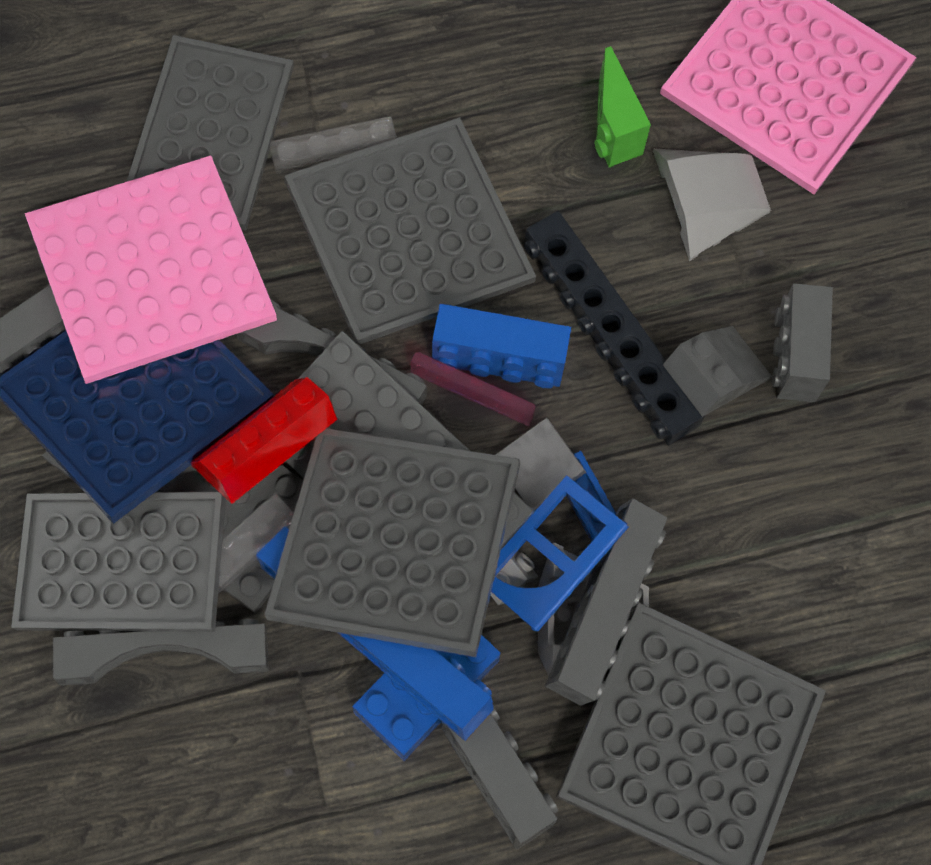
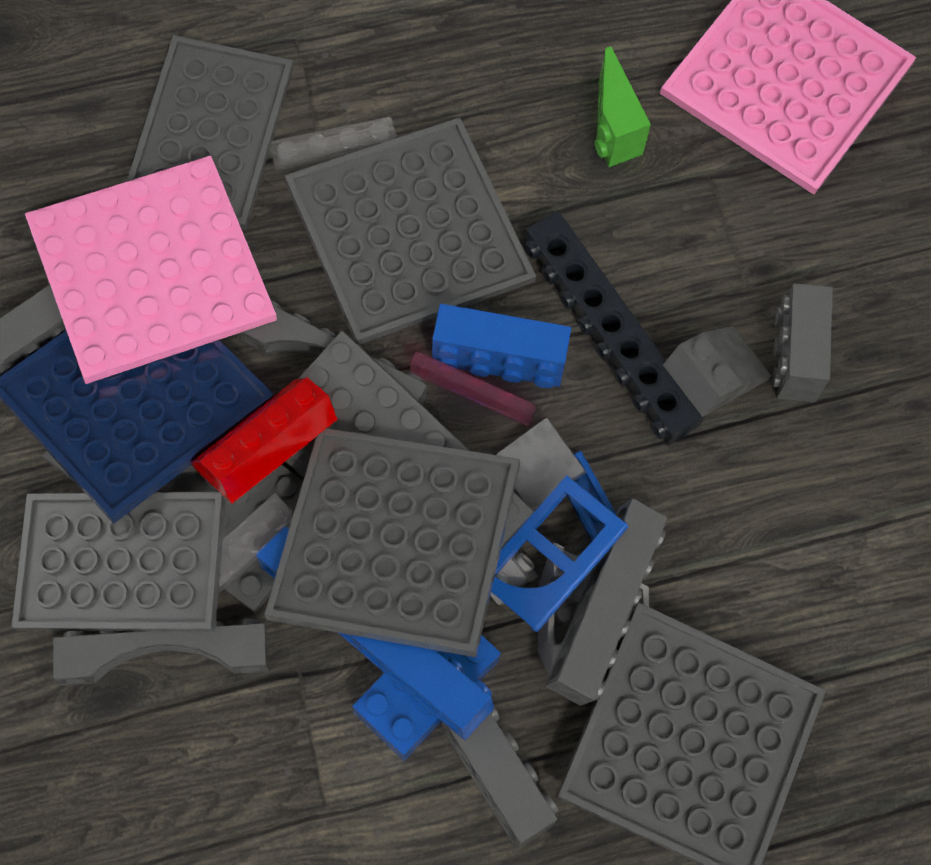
light grey wedge [653,148,771,261] -> none

